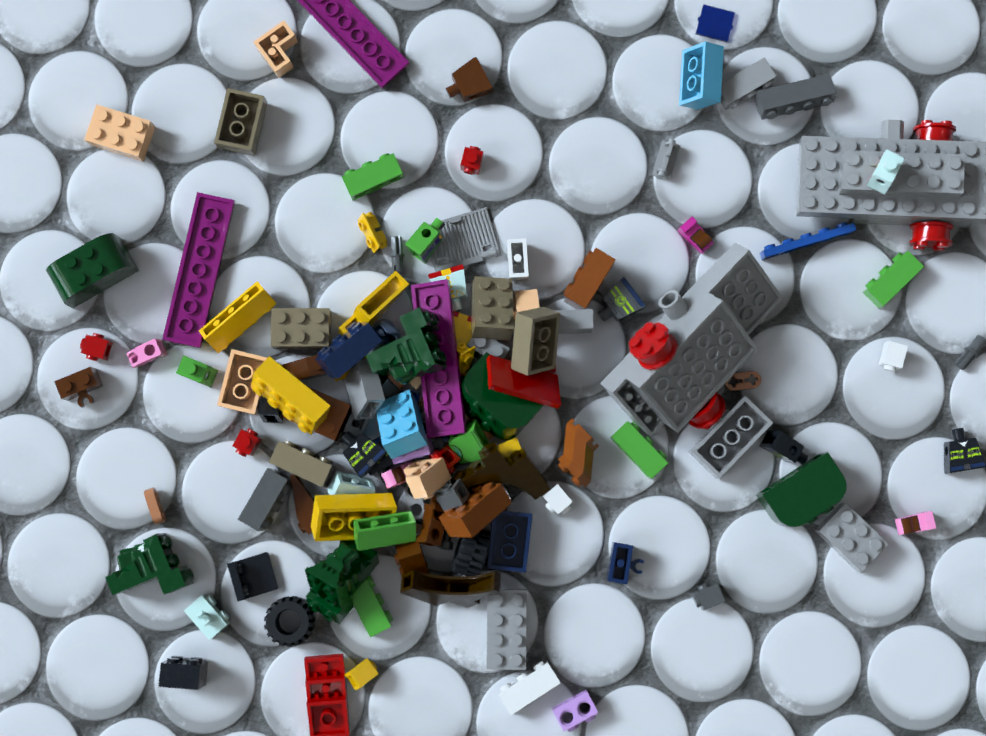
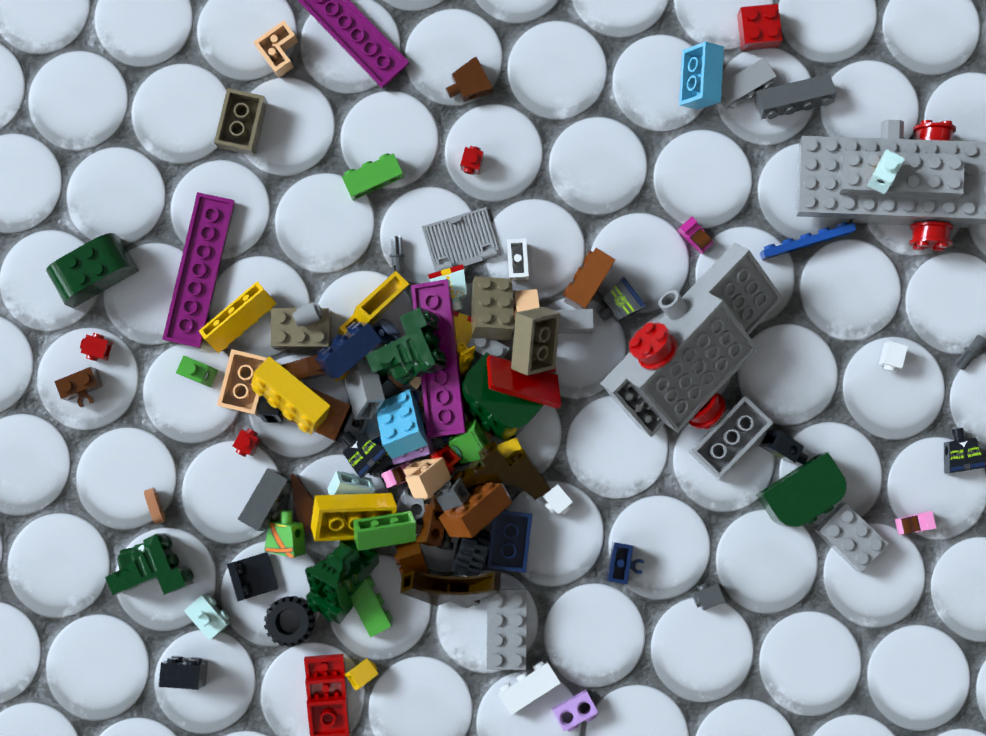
light nougat brick [84,104,155,162] -> none
bright pink leg [127,338,168,368] -> none
dark tan brick [269,440,336,488] -> none
yellow hinge [358,212,388,253] -> none
bright green torso [405,218,445,264] -> none
dark orange brick [557,419,599,488] -> none
bright green brick [610,421,668,479] -> none
light grey hinge [652,139,680,181] -> none
clear blue piece [696,4,735,42] -> none
nougat beam [724,371,761,391] -> none
bright green brick [863,251,924,308] -> none
none -> bright green torso [264,510,306,558]
none -> light grey brick [293,302,323,327]
none -> red brick [737,4,783,51]

